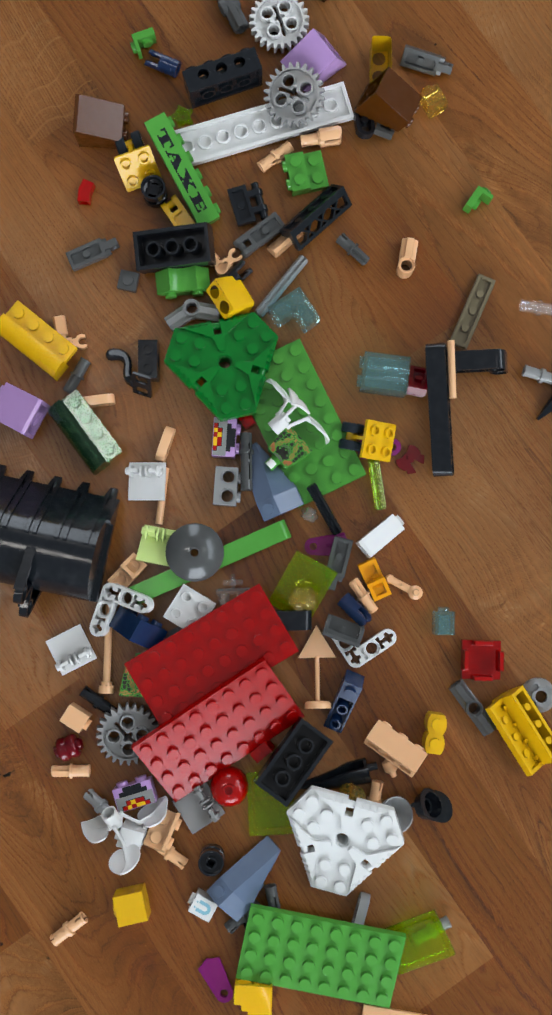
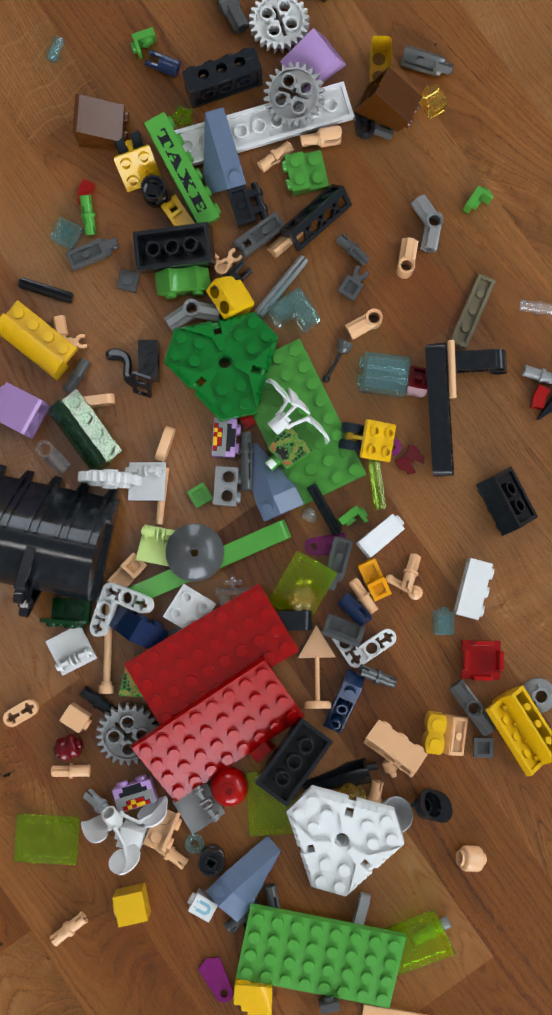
none -> light nougat beam [3,699,39,727]
none -> clear neon green piece [14,814,80,865]
none -> black axle [18,277,74,303]
none -> clear piece [36,440,72,476]
none -> dark green bracket [40,598,92,629]
none -> clear light blue pin [46,36,65,63]
none -> clear light blue piece [50,217,84,250]
none -> white gear [78,469,142,489]
none -> bright green pin [79,195,97,235]
none -> clear light blue plate [185,834,204,854]
none -> bright green plate [187,482,213,509]
none -> sand blue wedge [203,107,246,194]
none -> dark grey plate [319,995,340,1014]
none -> hinge [323,338,353,382]
none -> bright green bracket [337,505,368,526]
none -> dark grey plate [338,265,369,302]
none -> light nougat piece [345,308,383,340]
none -> dark grey pin [357,664,397,689]
none -> light nougat axle [400,554,421,592]
none -> light grey piece [411,194,443,253]
none -> light nougat slope [442,714,468,756]
none -> white brick [453,558,494,620]
none -> light nougat head [456,845,487,872]
none -> dark grey plate [473,737,494,758]
none -> black slope [476,466,538,536]
none -> red piece [529,384,550,410]

